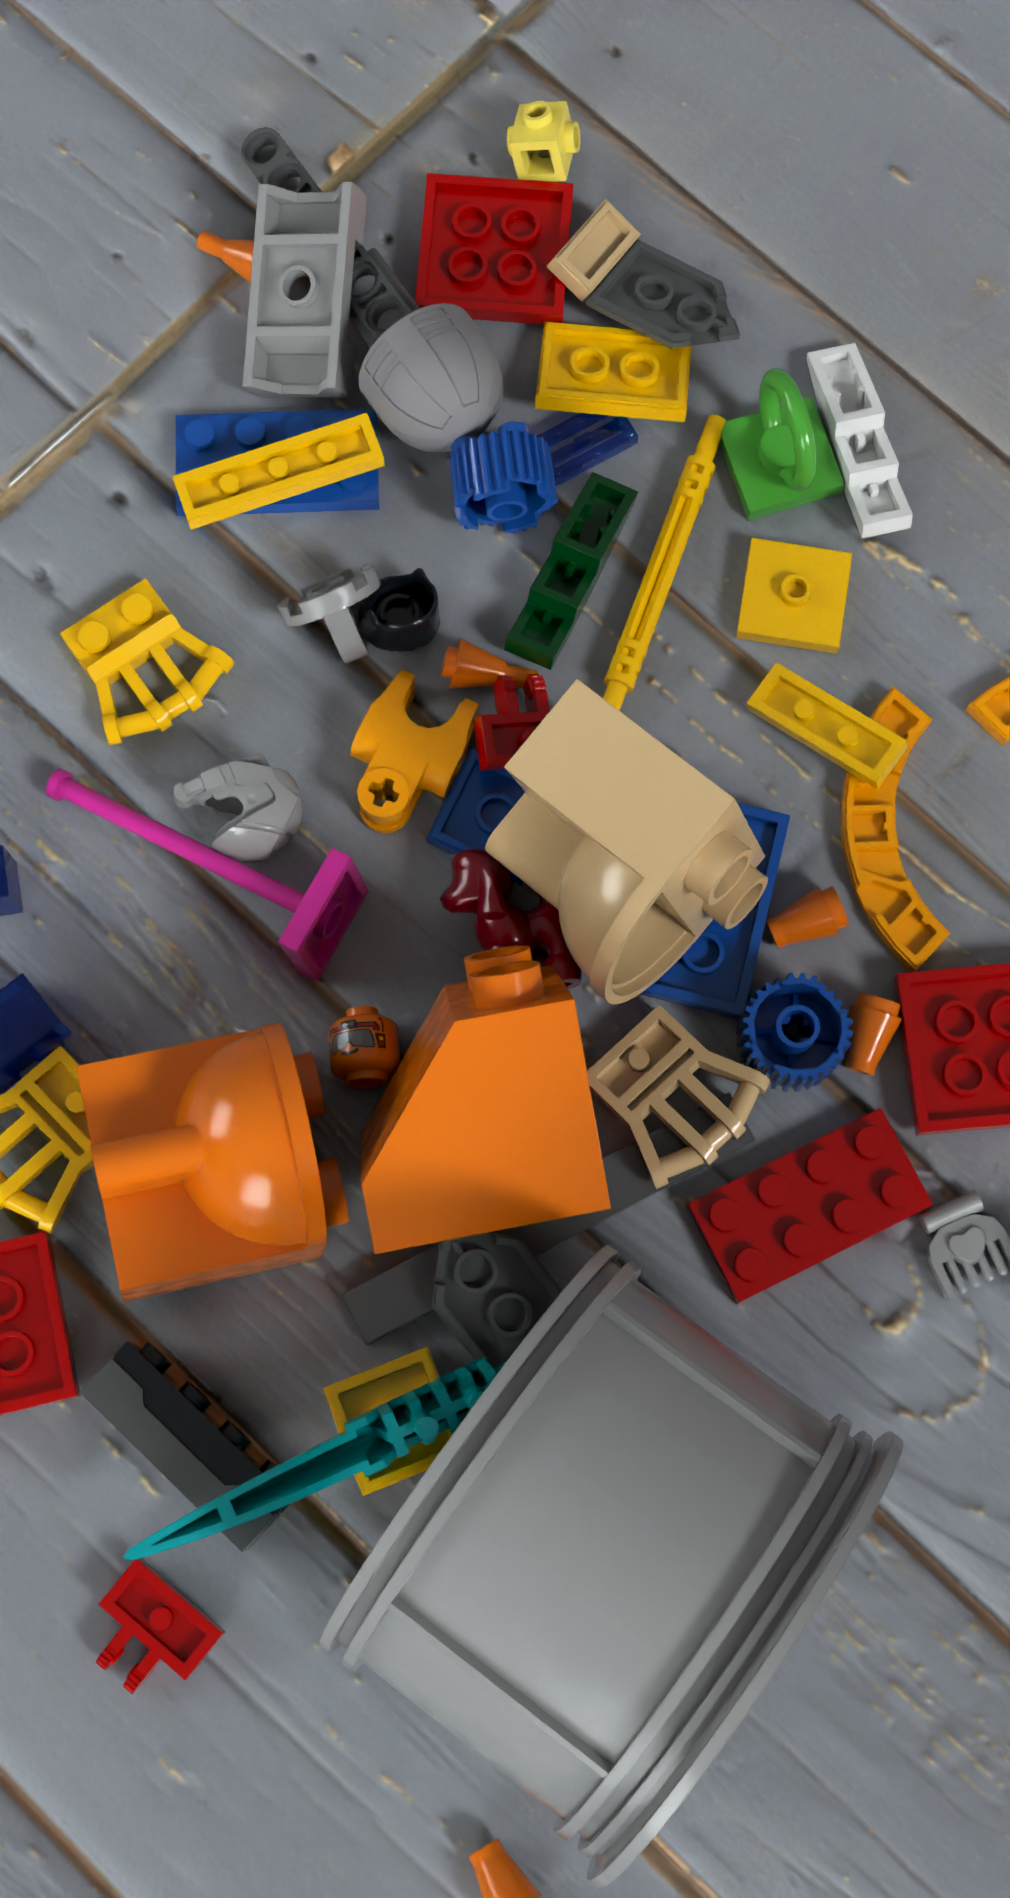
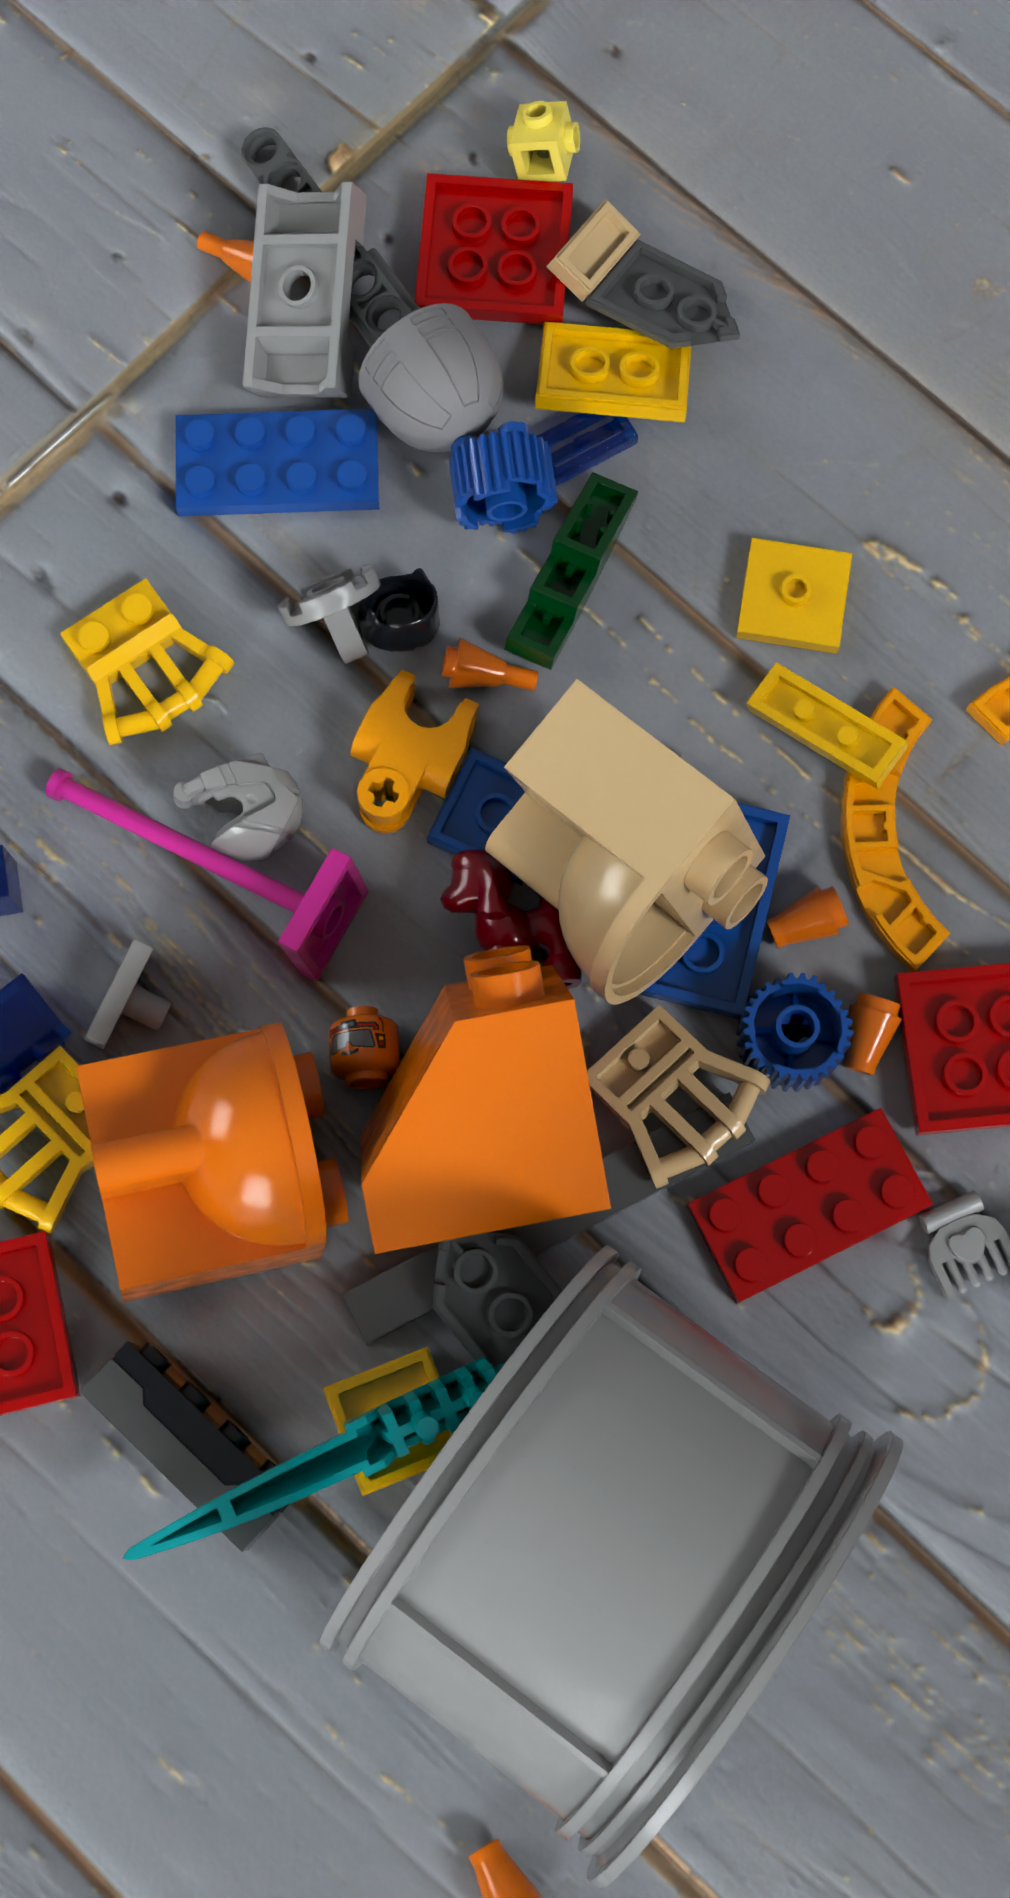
red hinge [96,1558,226,1694] -> none
yellow plate [172,413,385,530] -> none
red hinge [473,674,550,771] -> none
yellow axle [603,414,726,711] -> none
bright green tile [719,368,845,521] -> none
white slope [807,343,913,538] -> none
none -> light grey tile [83,939,172,1050]

